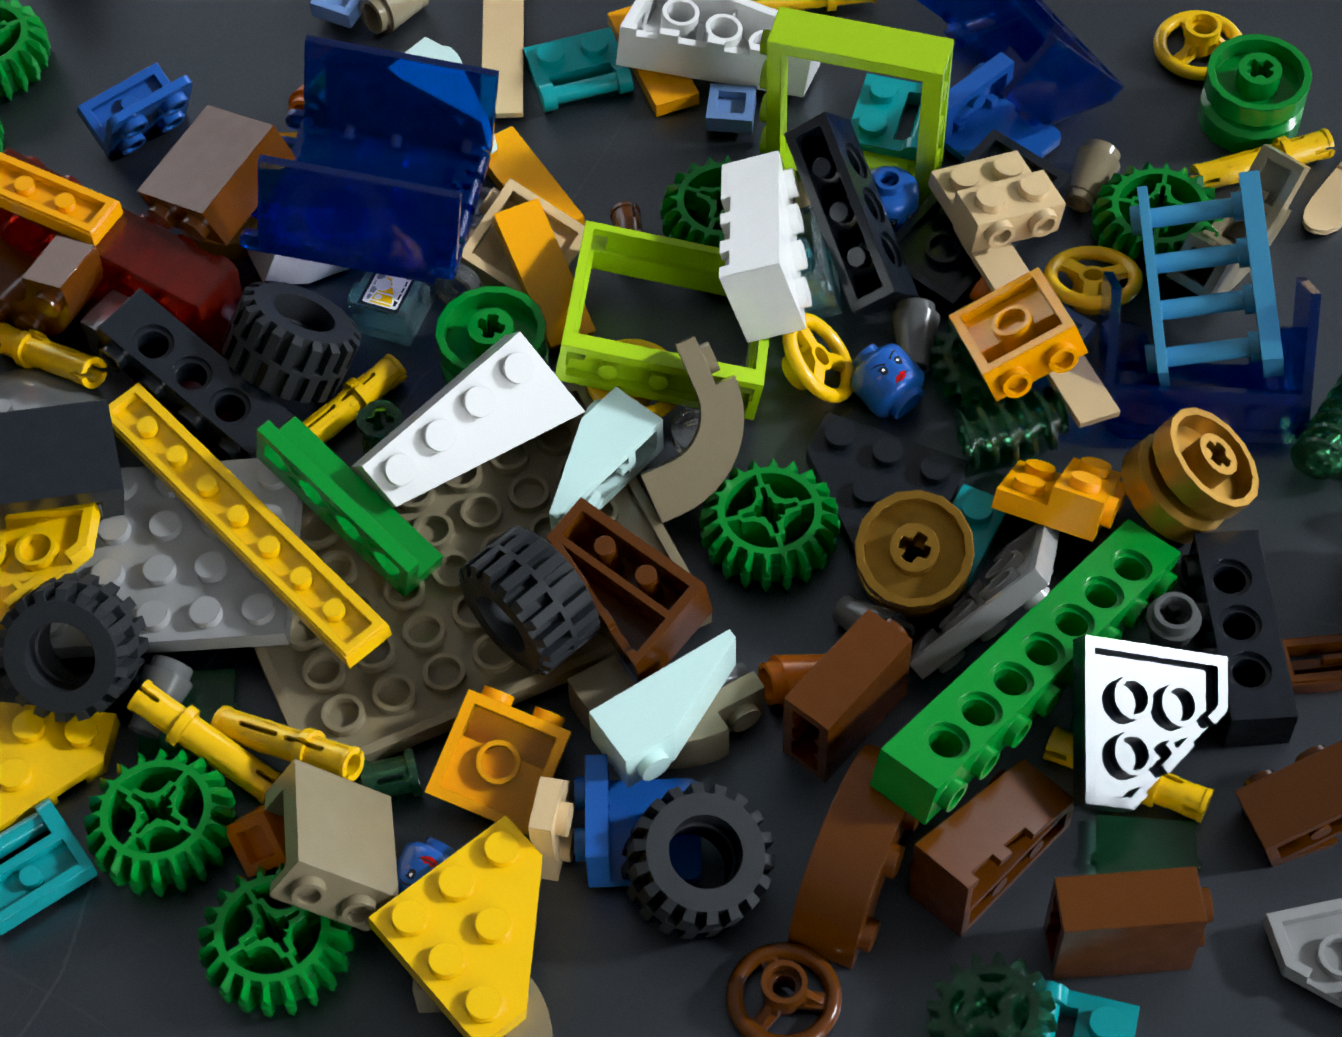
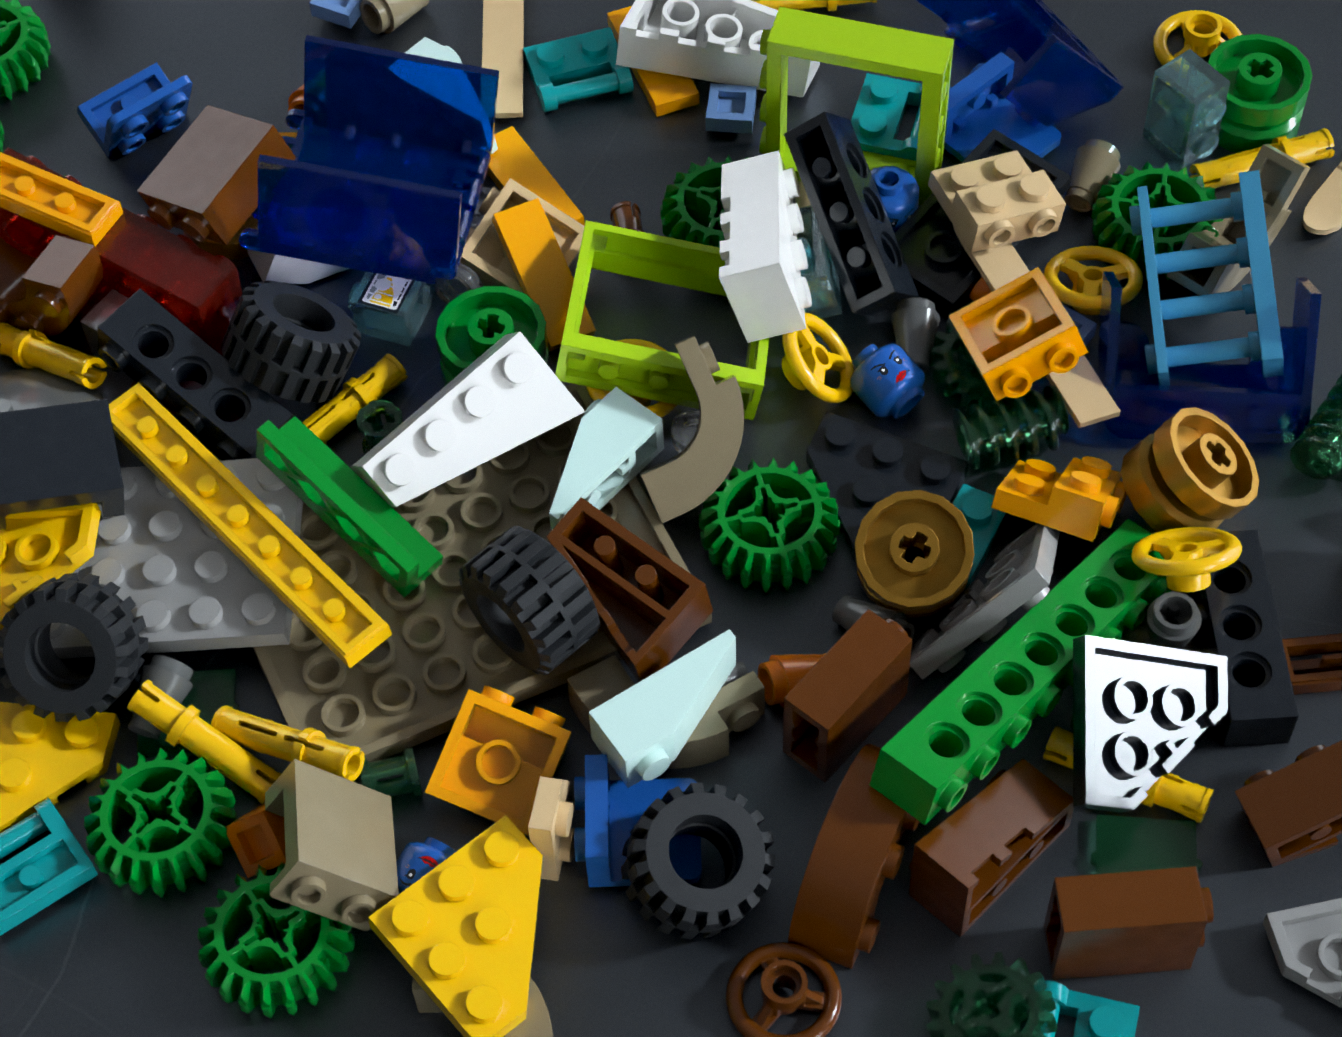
none -> yellow piece [1131,527,1242,592]
none -> clear light blue brick [1142,49,1230,169]

